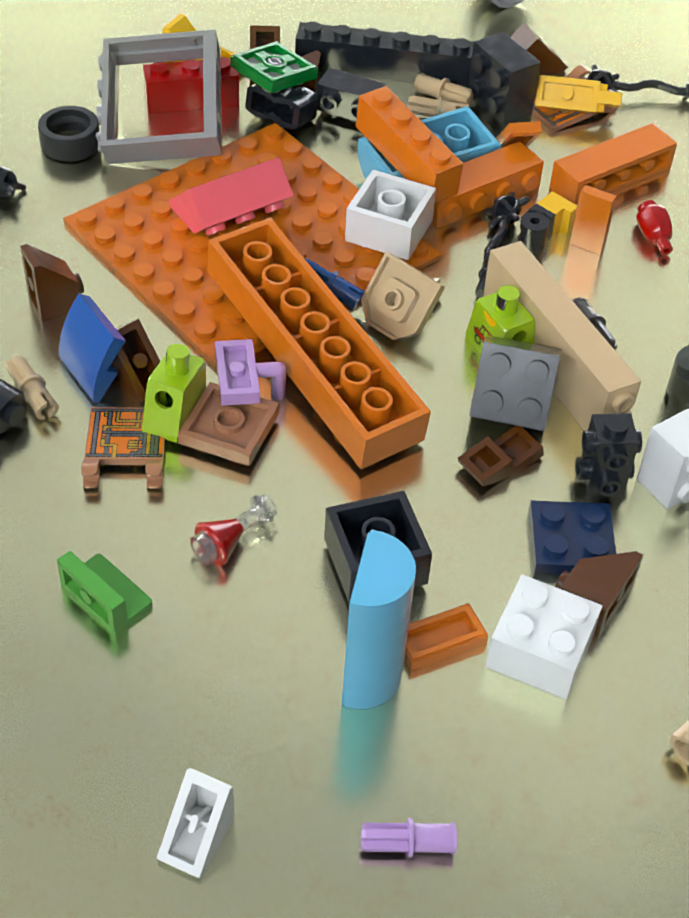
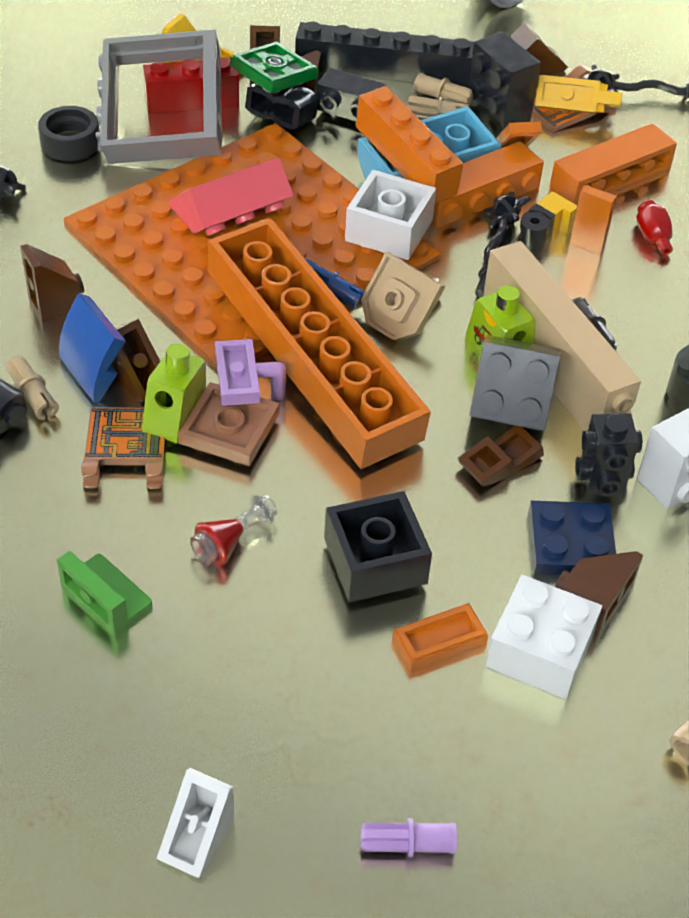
medium azure brick [342,530,416,709] -> none

